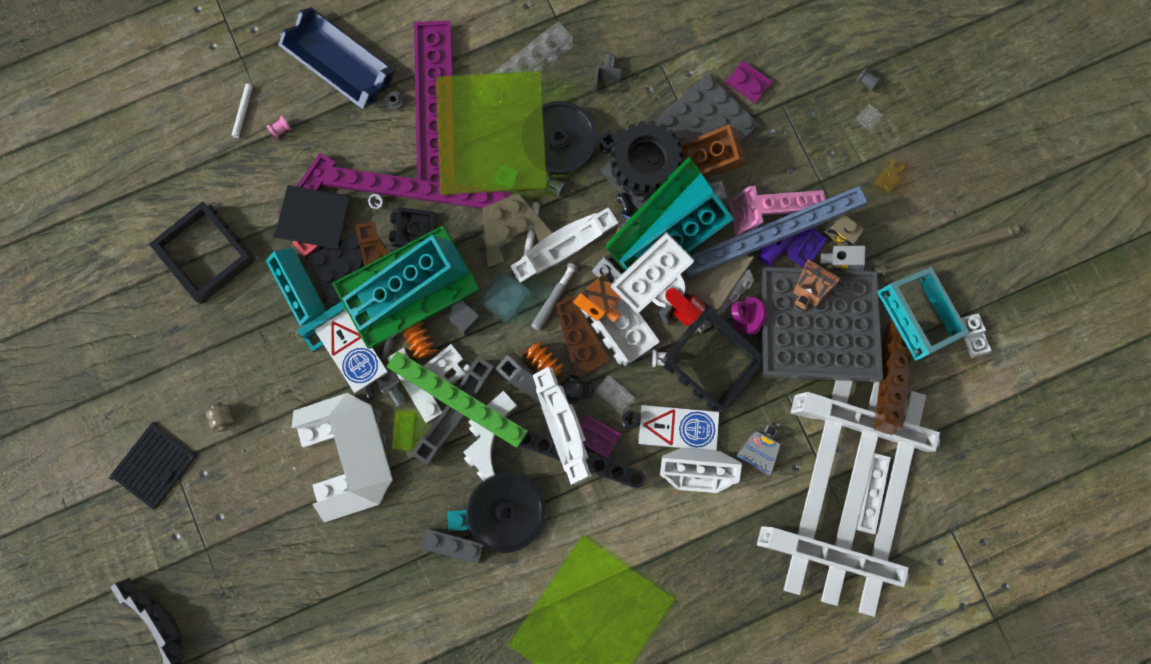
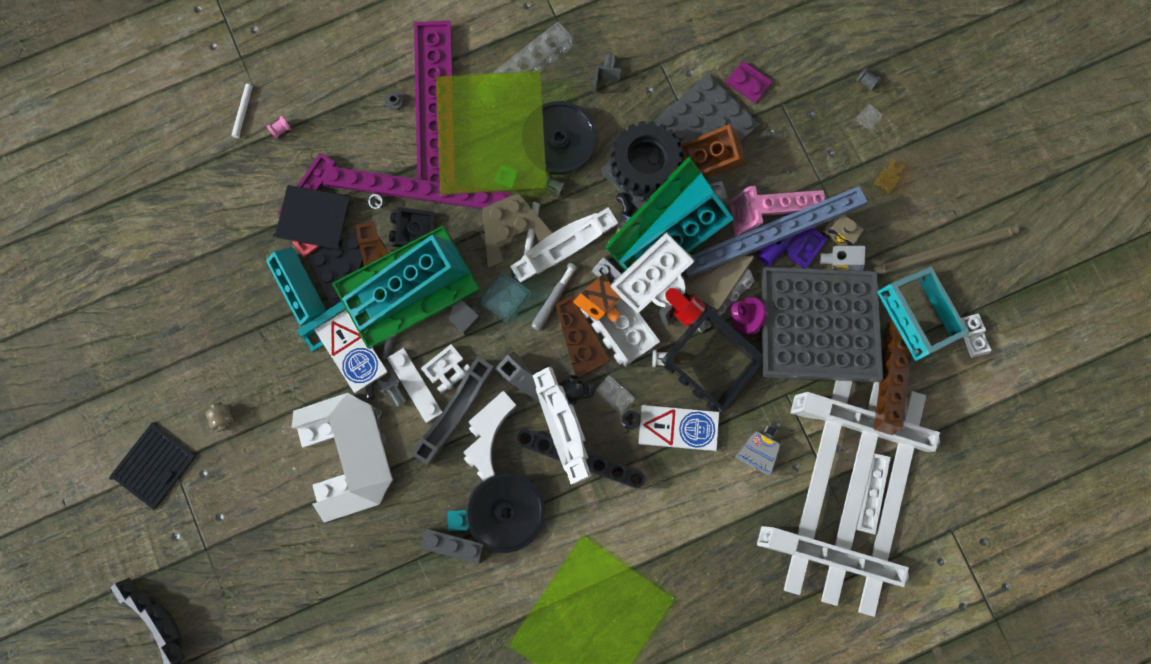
black window [149,201,254,304] -> none
dark blue panel [278,7,396,109] -> none
bright green plate [387,351,528,449] -> none
clear neon green plate [392,410,417,451] -> none
orange piece [403,322,437,359] -> none
orange piece [522,341,563,378] -> none
magenta plate [580,415,621,458] -> none
black bush [600,132,616,154] -> none
white wedge [660,448,742,493] -> none
torso [794,260,840,309] -> none

